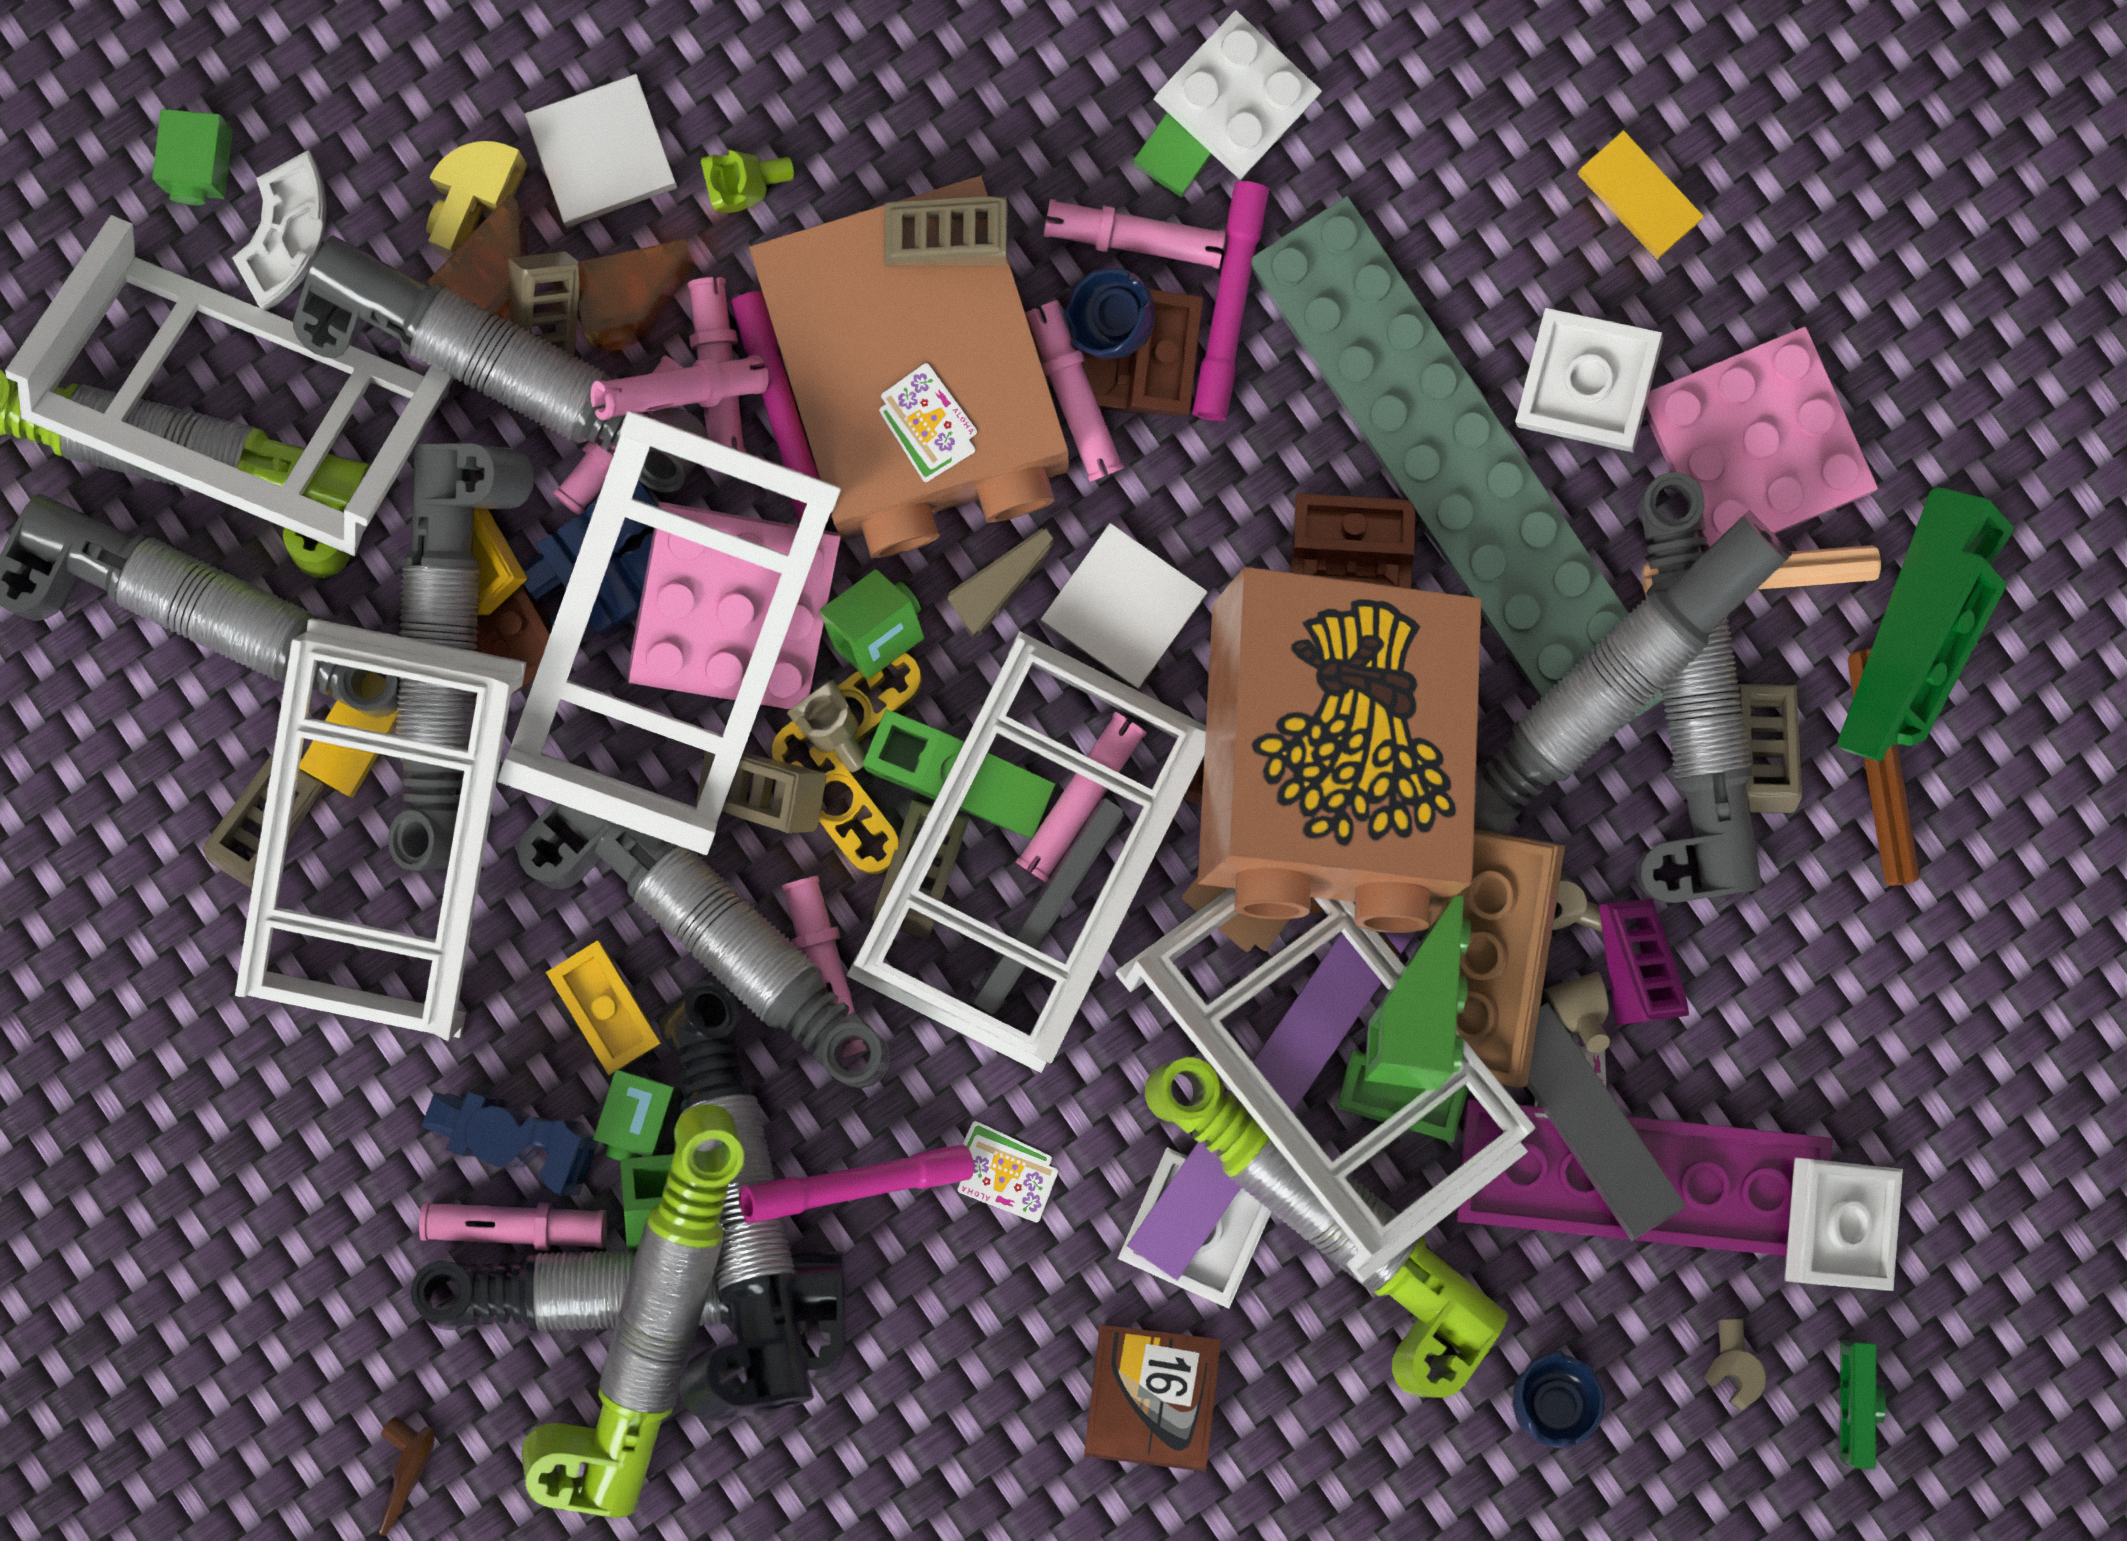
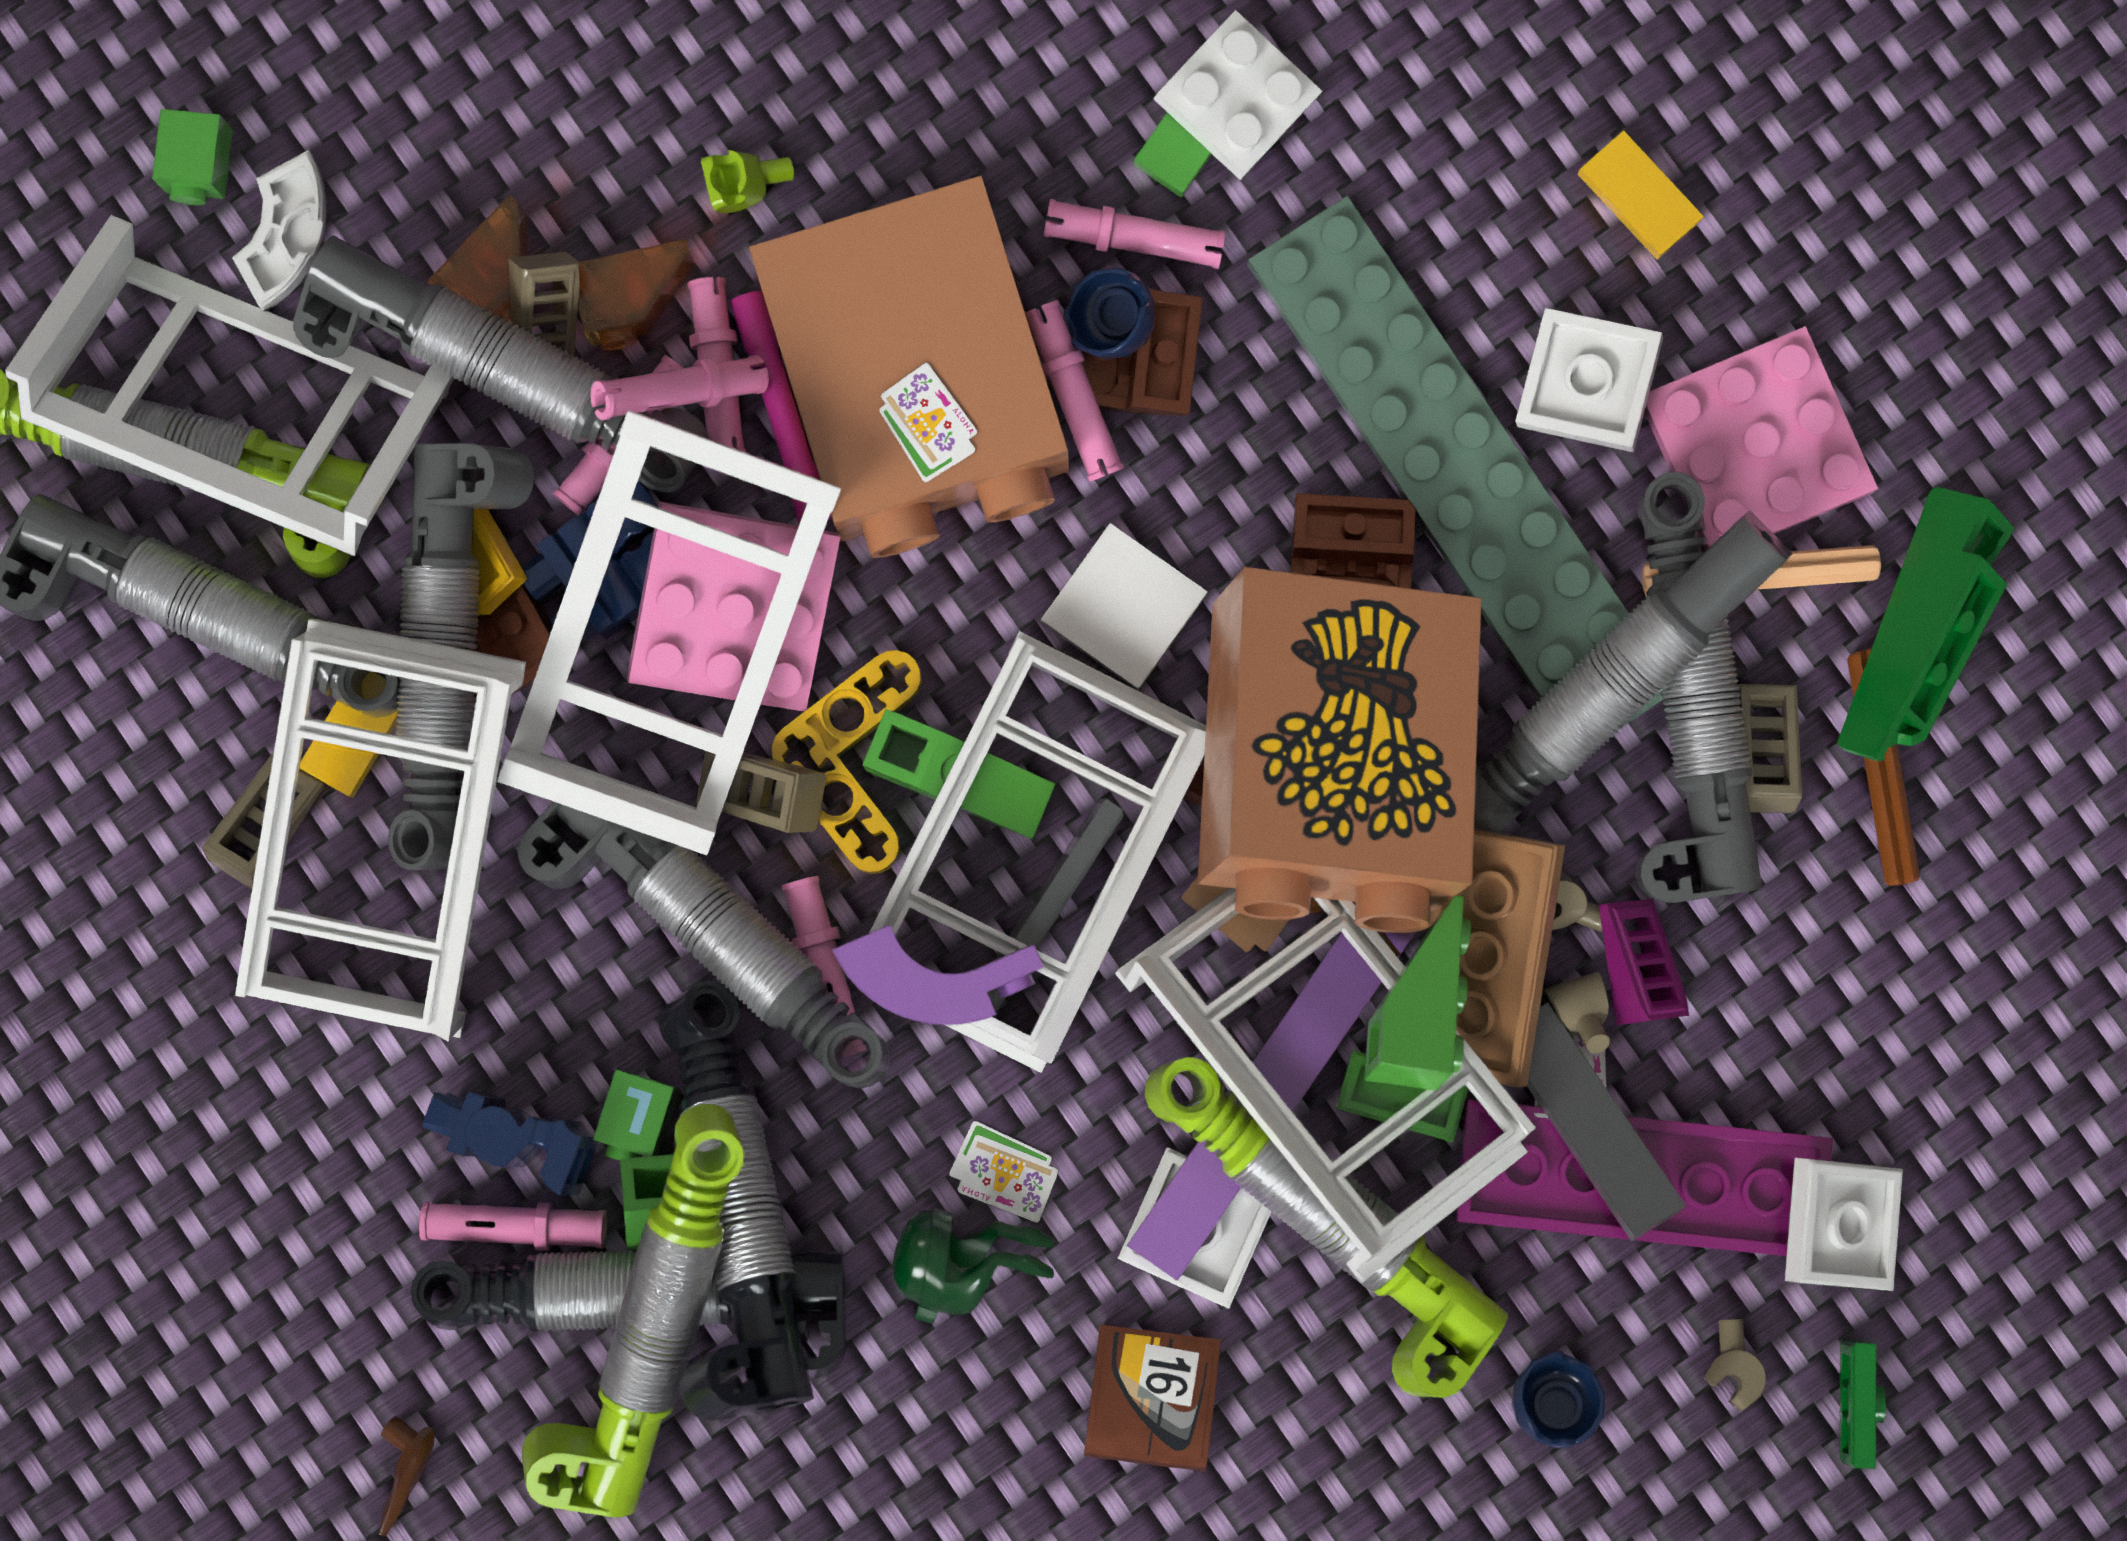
light yellow brick [426,141,527,263] -> none
white tile [525,74,678,228] -> none
yellow plate [546,940,663,1076] -> none
dark pink piece [739,1144,974,1223] -> none
dark tan piece [787,680,866,772] -> none
bright green brick [819,569,924,680] -> none
dark tan slope [872,800,969,939] -> none
dark tan slope [884,197,1008,266] -> none
dark tan slope [947,529,1053,641] -> none
bright pink pin [1015,712,1147,883] -> none
dark pink piece [1192,181,1269,421] -> none
none -> medium lavender arch [832,925,1044,1025]
none -> dark green hair [893,1208,1054,1324]

